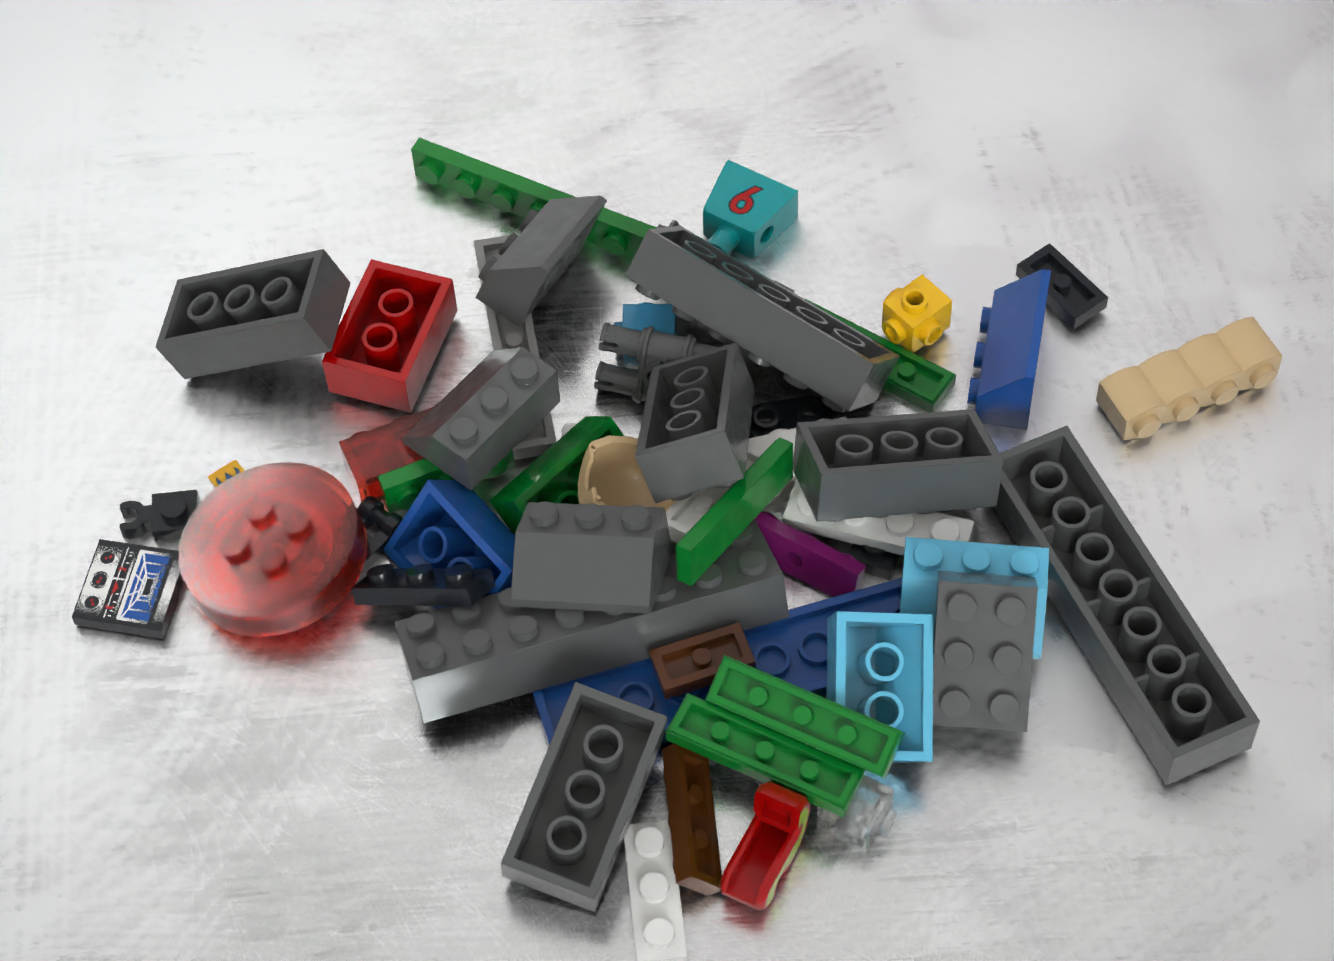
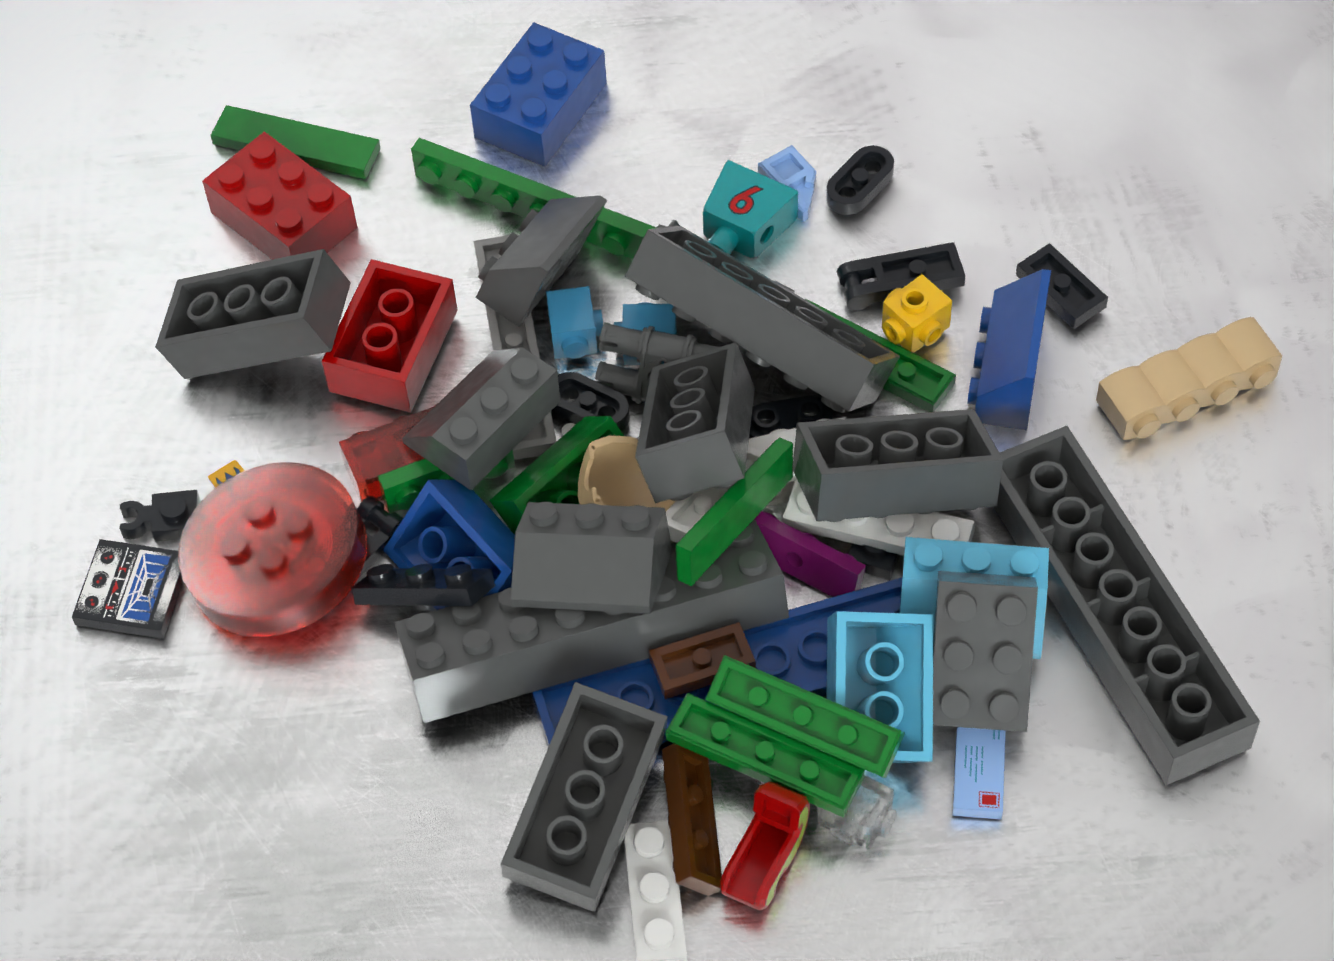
none -> red brick [202,132,358,260]
none -> green tile [210,105,381,179]
none -> blue brick [470,22,607,167]
none -> dark azure brick [546,286,603,359]
none -> black plate [552,372,630,431]
none -> light blue tile [758,145,816,222]
none -> black plate [826,145,894,215]
none -> black plate [836,242,966,311]
none -> light blue tile [952,727,1006,819]

